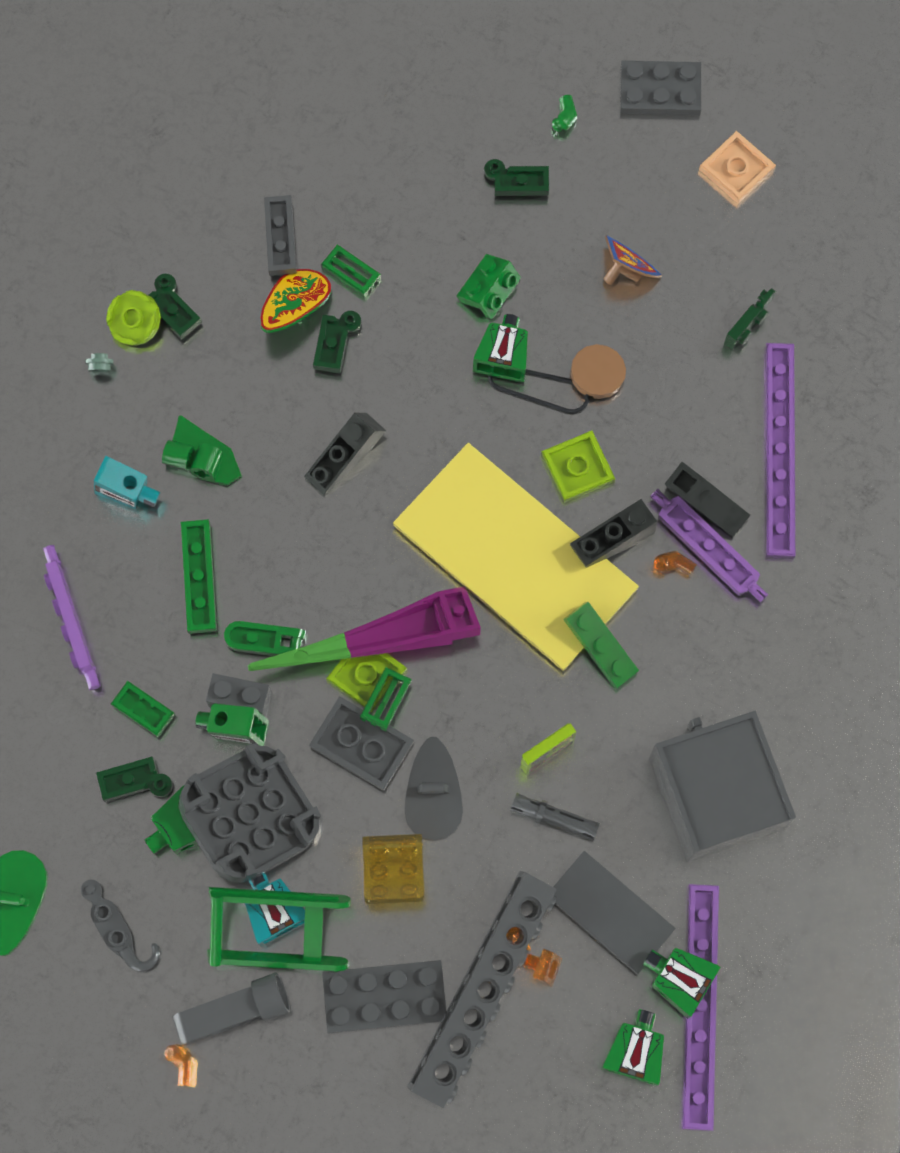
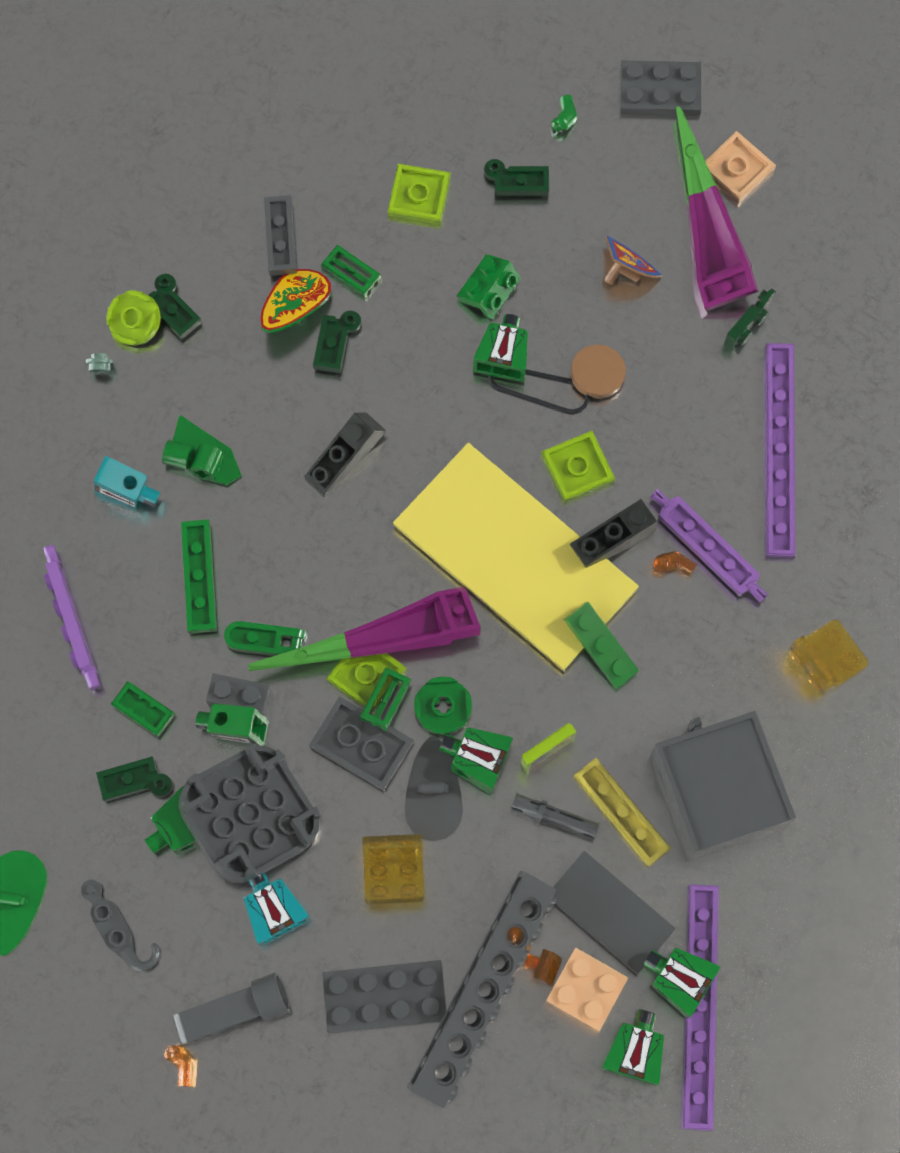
green piece [207,887,351,971] -> none
pearl dark grey slope [665,462,751,538] -> none
none -> lime tile [387,164,451,225]
none -> green plate [414,676,472,736]
none -> torso [439,728,513,795]
none -> light nougat brick [545,947,628,1034]
none -> light yellow tile [573,758,671,867]
none -> magenta plate [676,106,759,311]
none -> clear yellow bracket [789,619,868,696]

